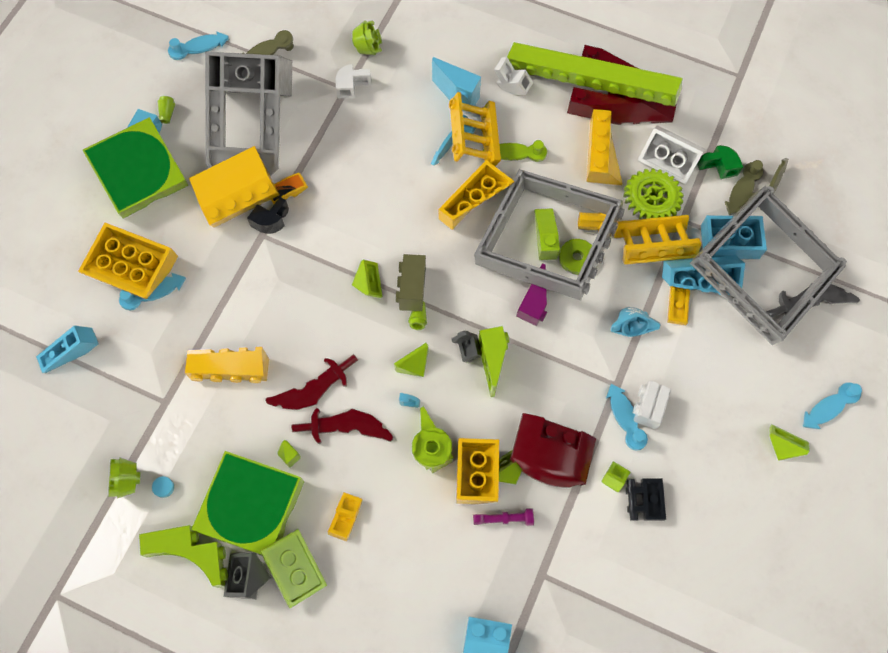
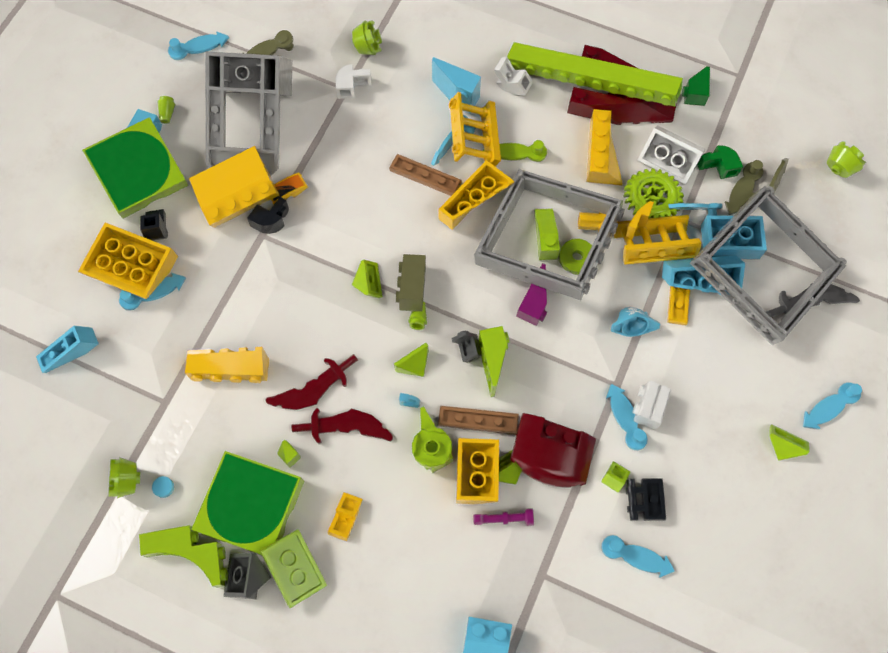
none -> black brick [140,209,168,241]
none -> medium nougat tile [389,154,462,196]
none -> medium nougat tile [438,406,519,435]
none -> medium azure brick [601,535,675,578]
none -> yellow slope [626,201,654,239]
none -> medium azure brick [669,203,723,216]
none -> green slope [682,66,710,106]
none -> lime cone [827,141,866,178]

